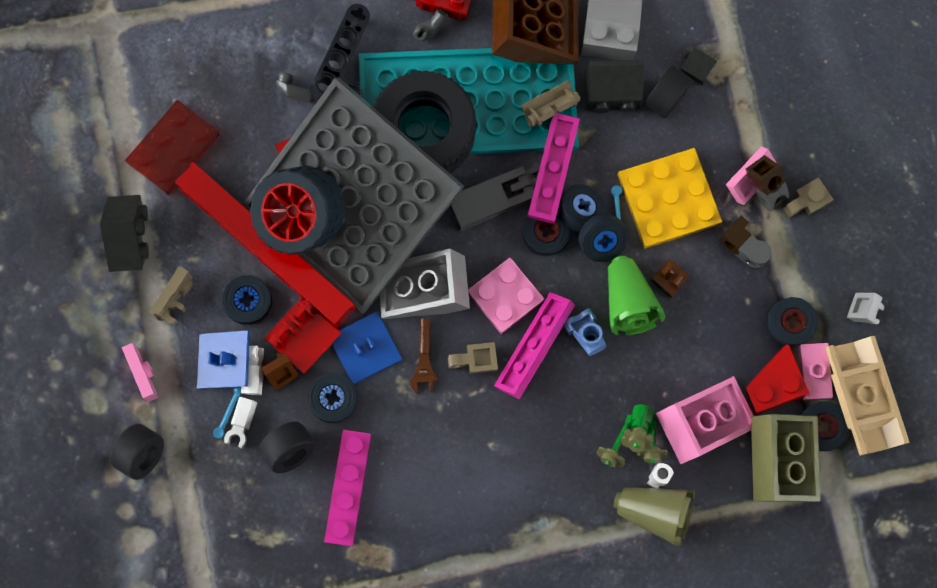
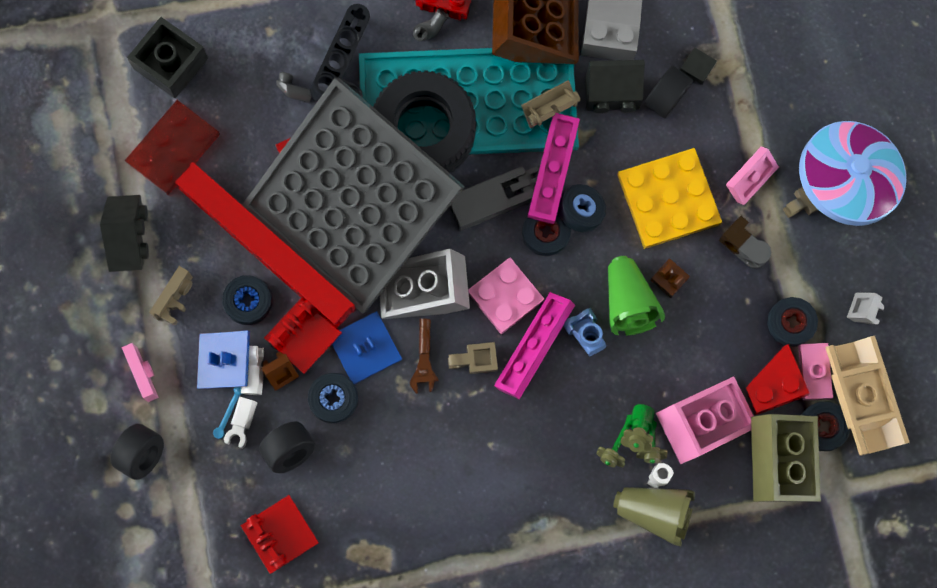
black wheel [250,166,345,255] -> none
dark pink plate [324,430,371,547] -> none
black bush [578,214,628,262] -> none
dark azure hinge [611,185,622,220] -> none
dark brown leg [745,155,789,211] -> none
none -> pearl dark grey brick [127,17,208,99]
none -> red hinge [240,495,319,574]
none -> dish [799,121,906,226]

